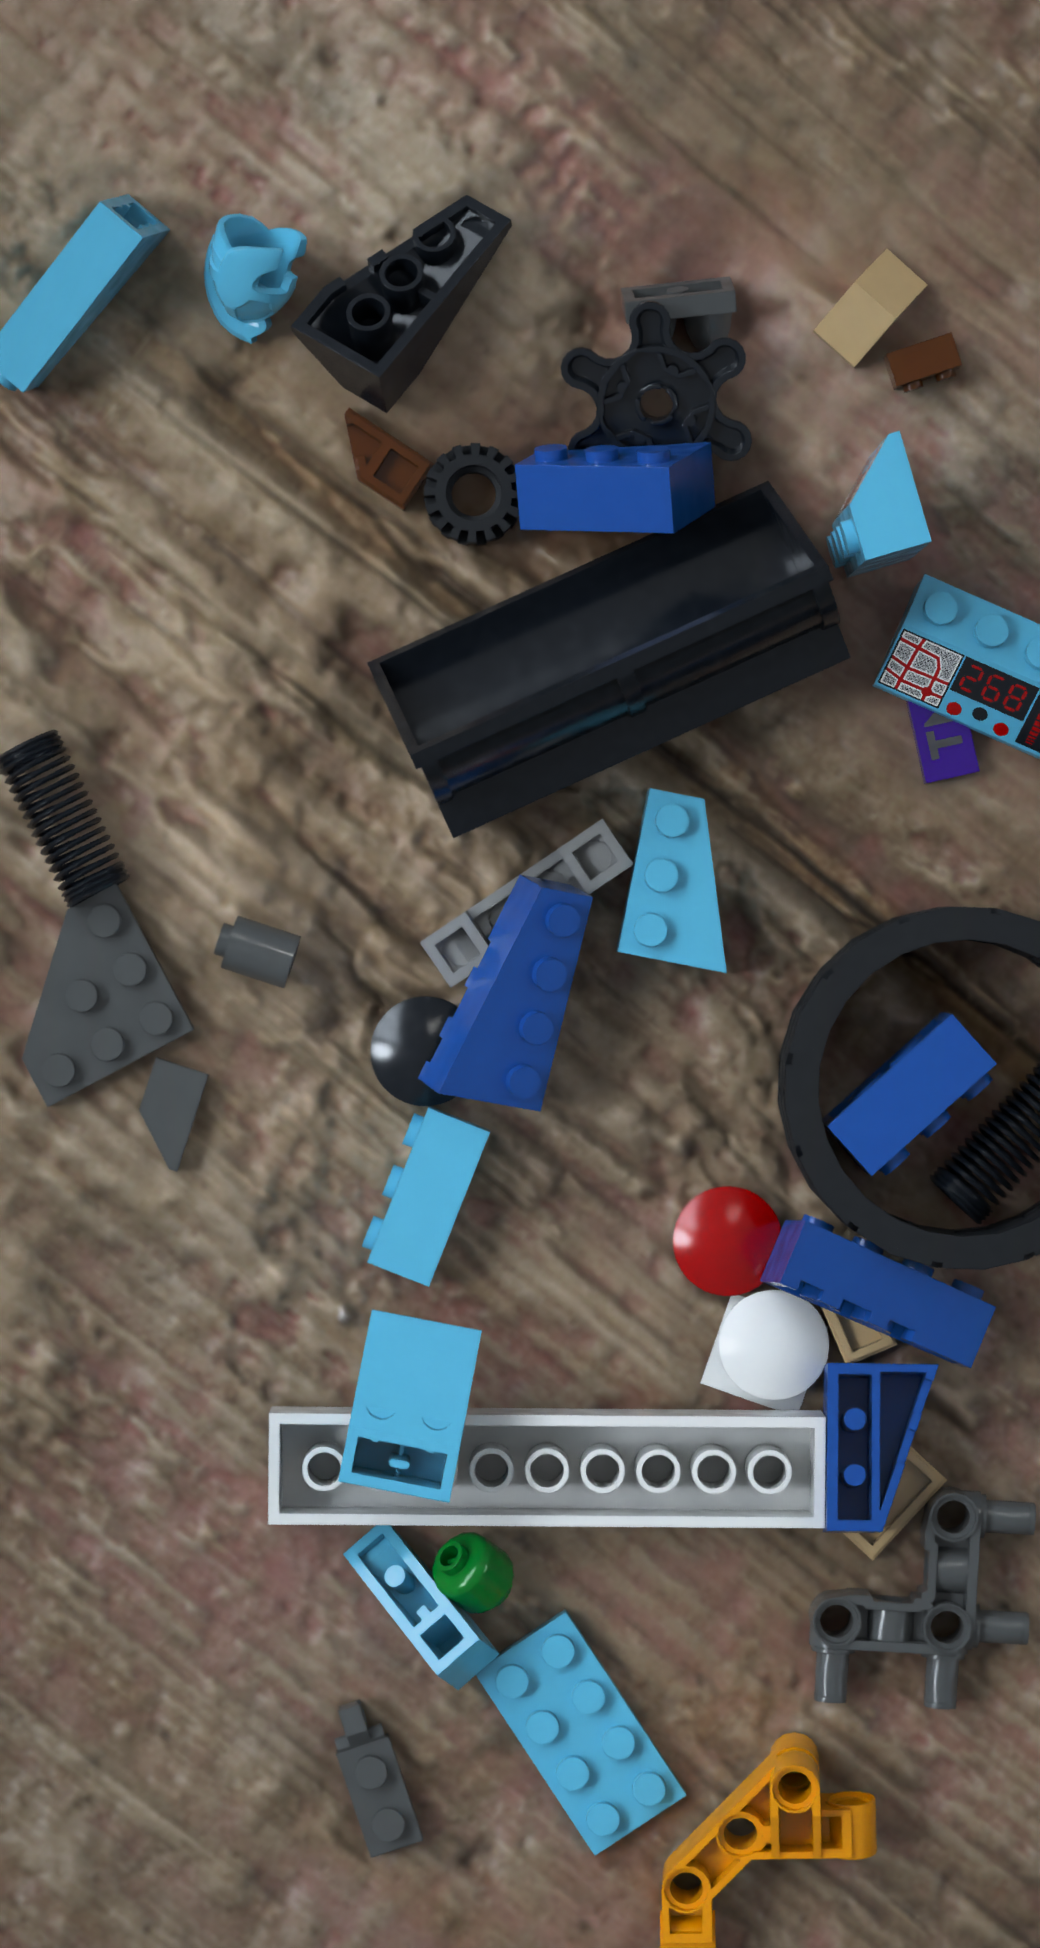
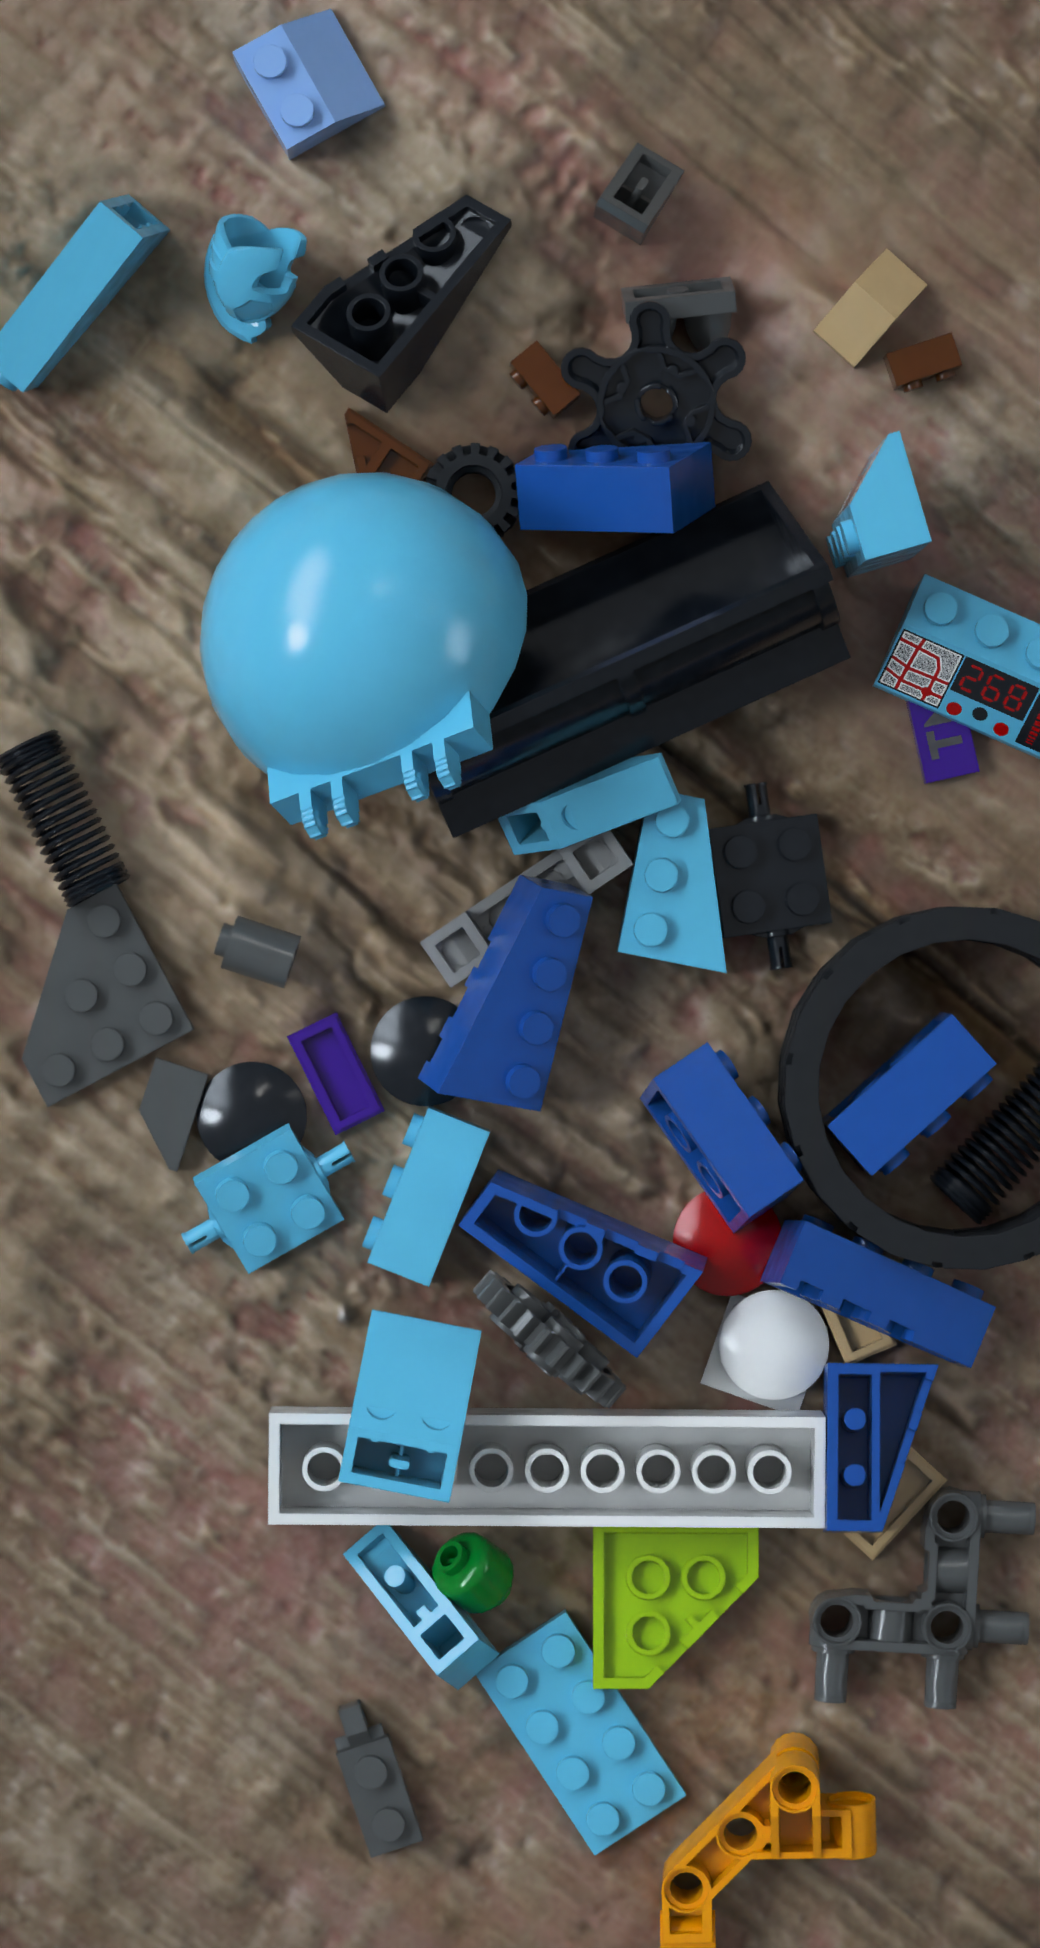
none -> medium azure plate [181,1123,356,1274]
none -> black dish [197,1062,307,1162]
none -> medium azure windscreen [200,472,527,840]
none -> light blue slope [232,9,385,160]
none -> dark purple tile [287,1012,385,1135]
none -> blue wedge [458,1169,707,1358]
none -> dark grey gear [473,1270,626,1409]
none -> medium azure slope [498,753,681,855]
none -> reddish brown piece [509,340,581,419]
none -> lime plate [593,1527,759,1689]
none -> dark grey slope [594,142,684,245]
none -> blue brick [640,1042,804,1233]
none -> black plate [709,782,833,970]

